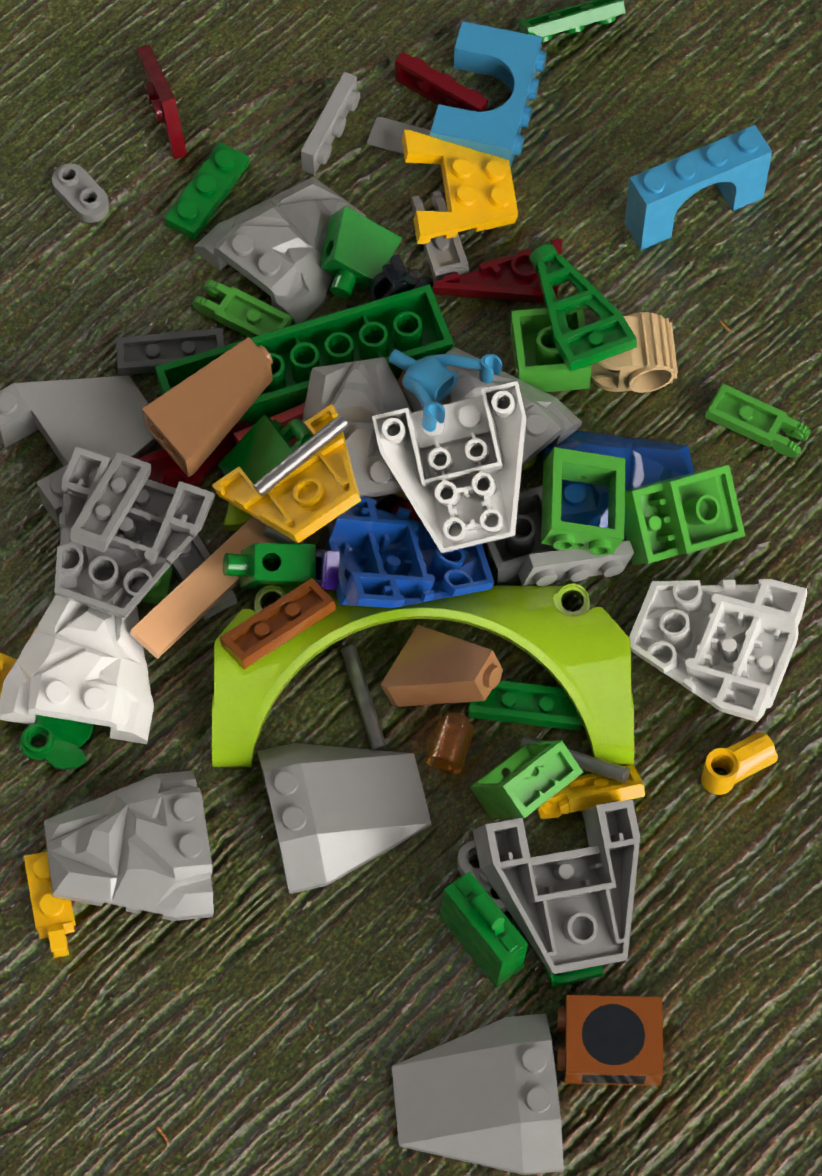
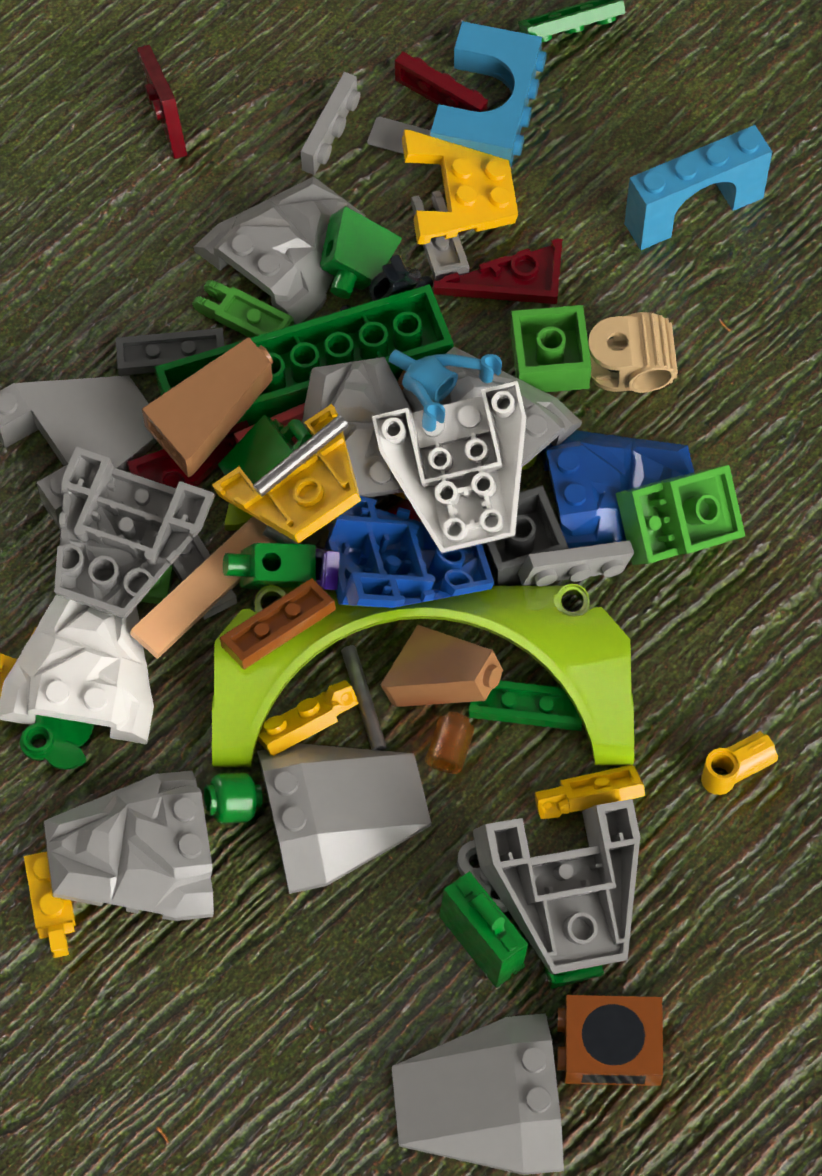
light grey plate [52,163,109,223] -> none
light grey plate [70,452,151,553] -> none
green plate [164,142,250,240] -> none
bright green window [470,740,583,818] -> none
flat silver bar [520,735,630,783] -> none
green plate [529,244,637,372] -> none
bright green window [541,447,625,556] -> none
white wedge [629,579,807,722] -> none
bright green hinge [705,384,811,459] -> none
none -> green head [204,772,263,824]
none -> yellow hinge [258,680,359,756]

